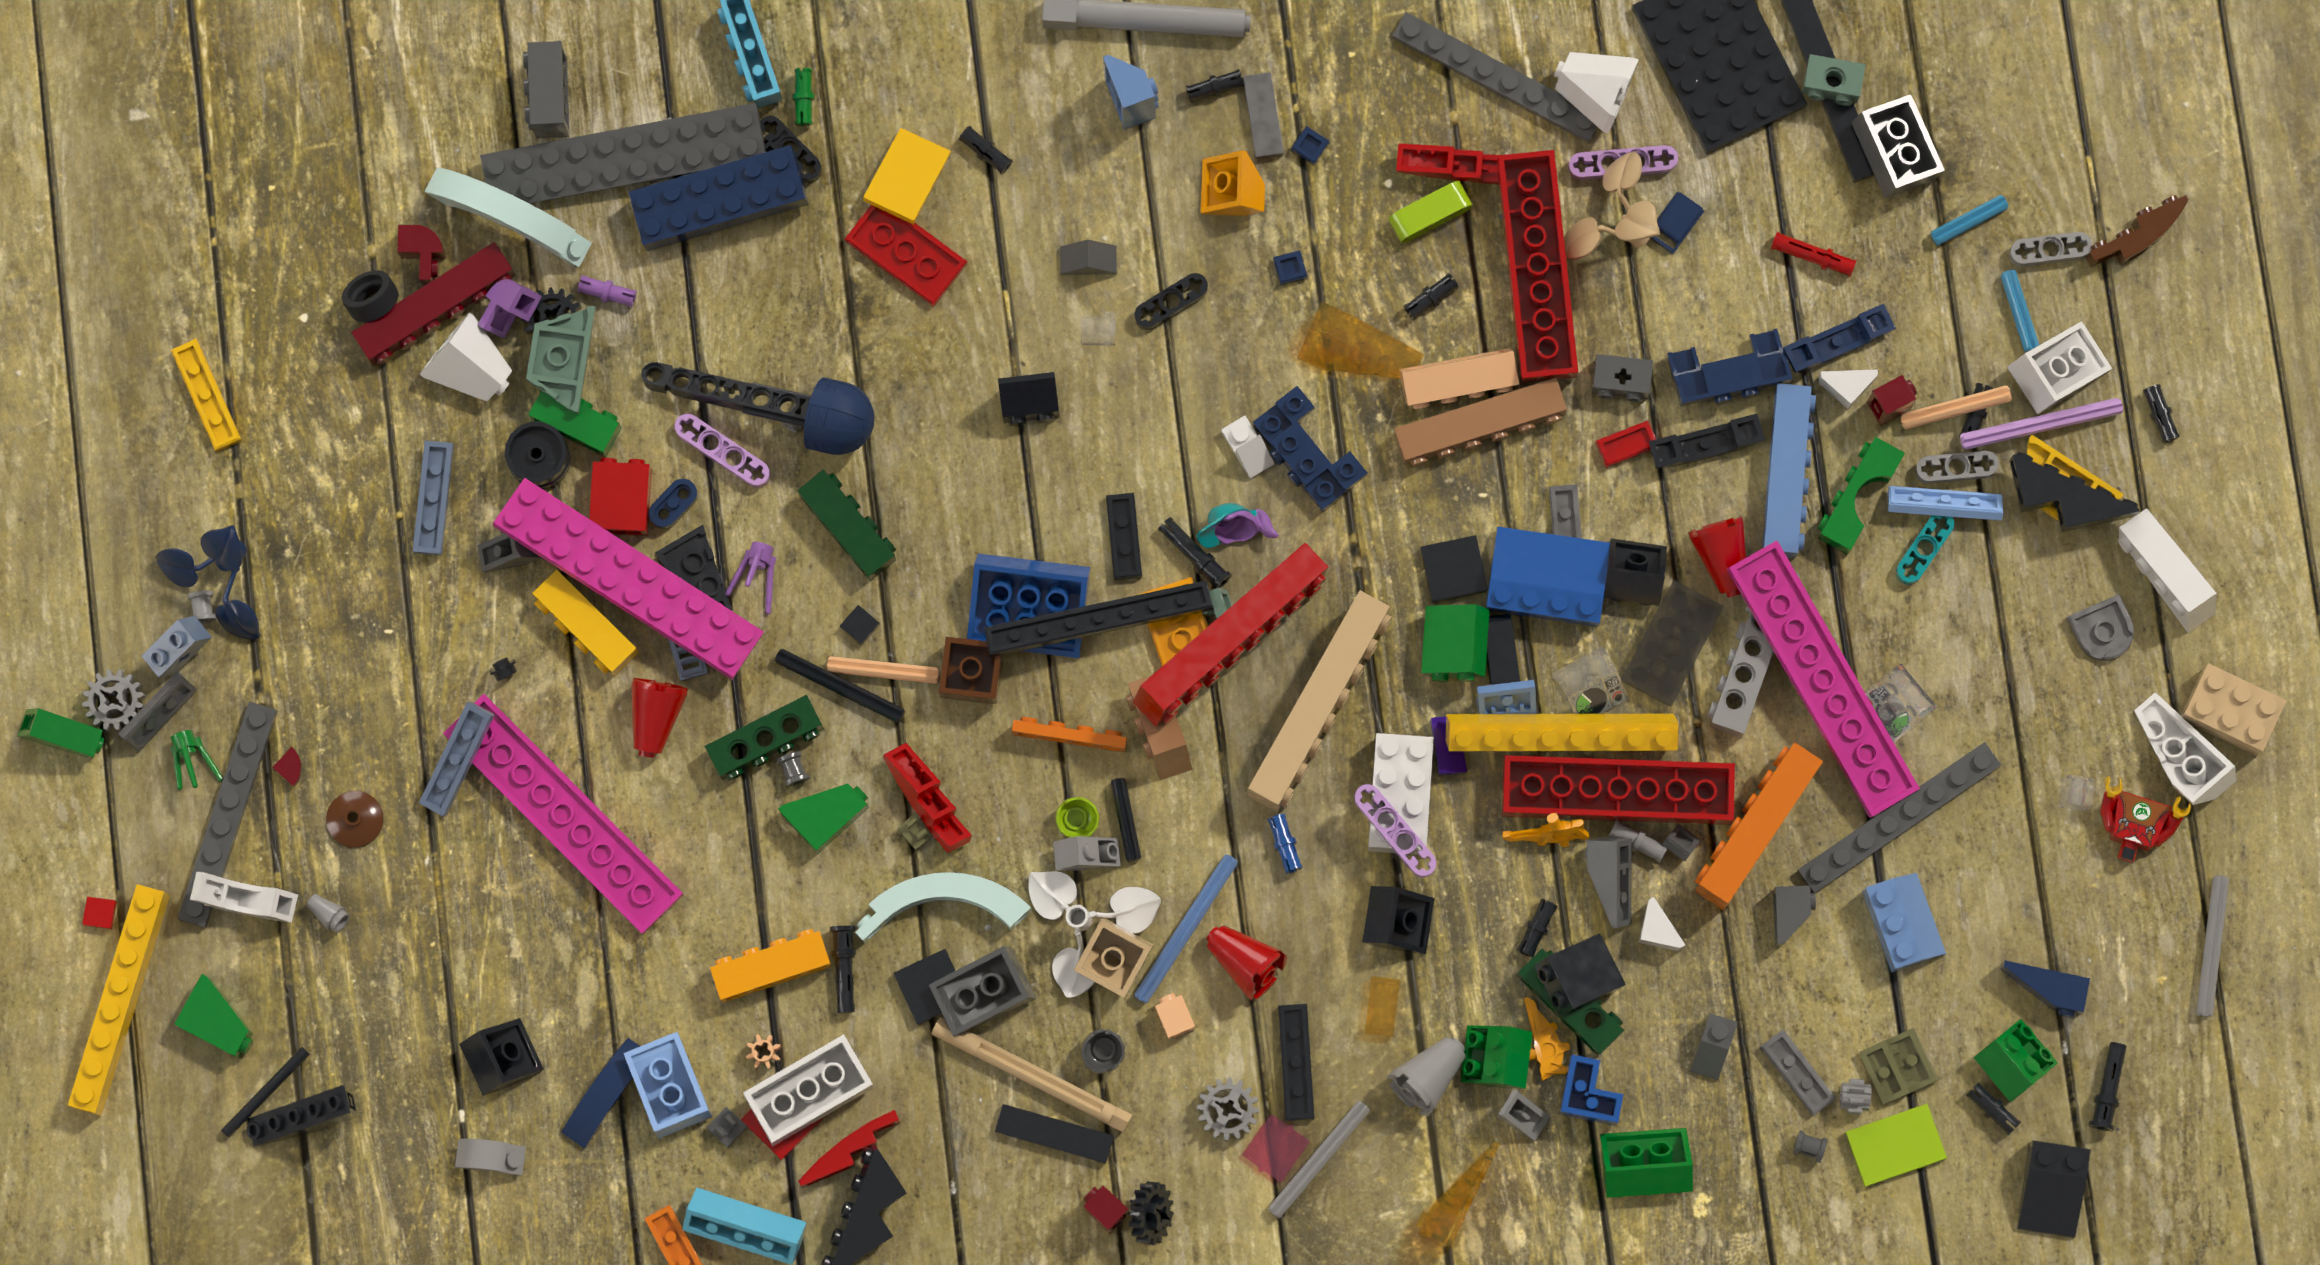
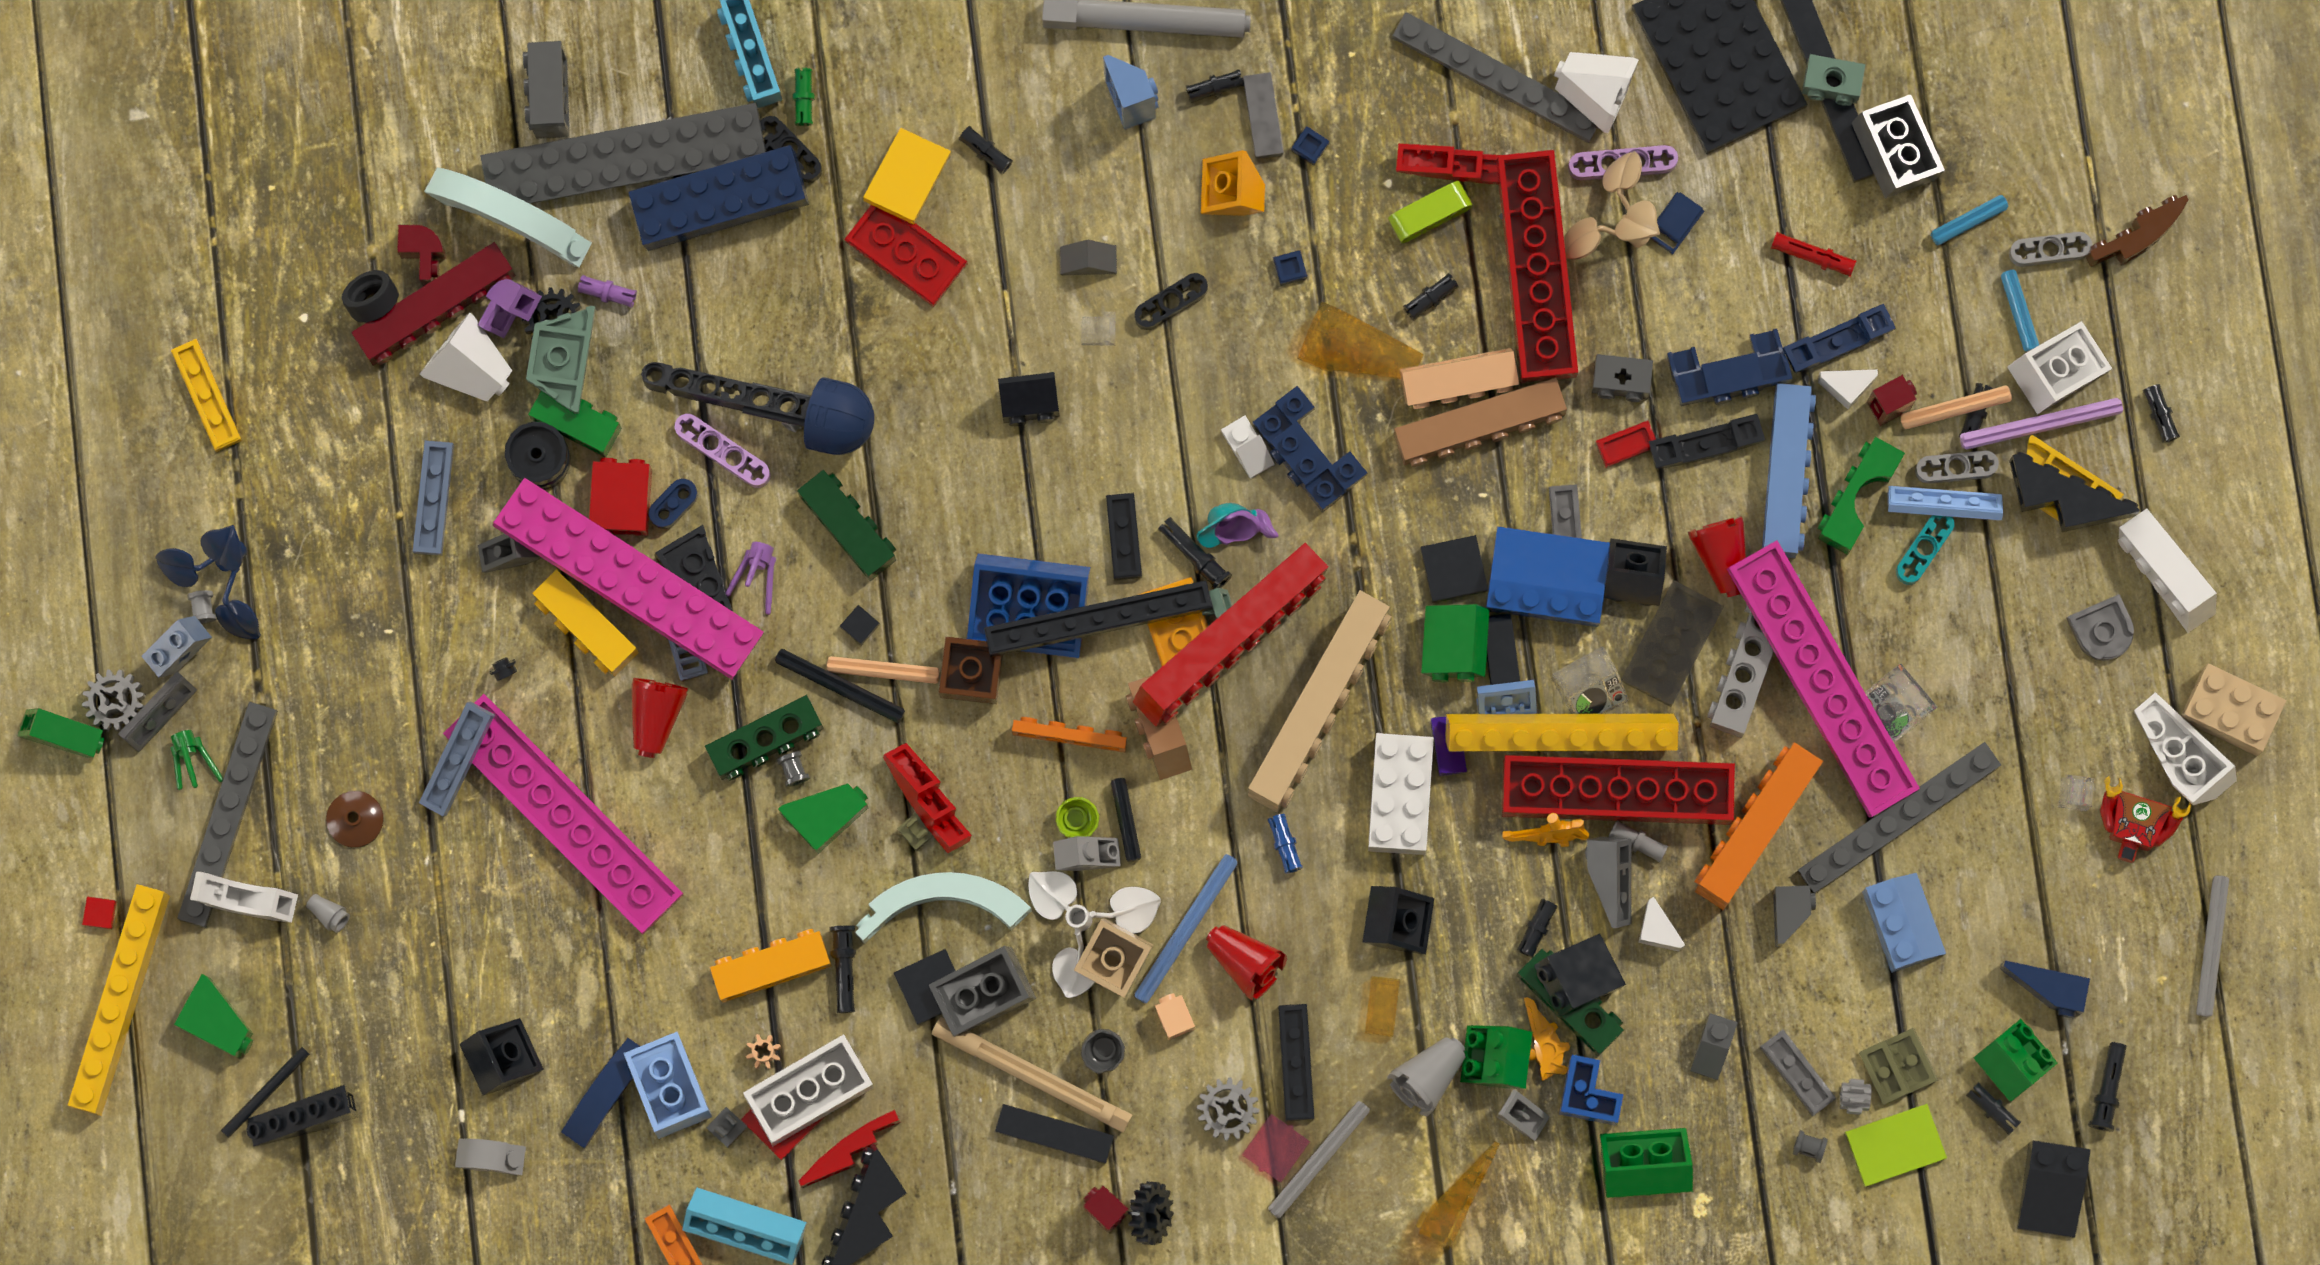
dark red tile [272,746,301,787] -> none
lavender beam [1355,784,1436,878] -> none
dark grey tile [1662,823,1701,861] -> none

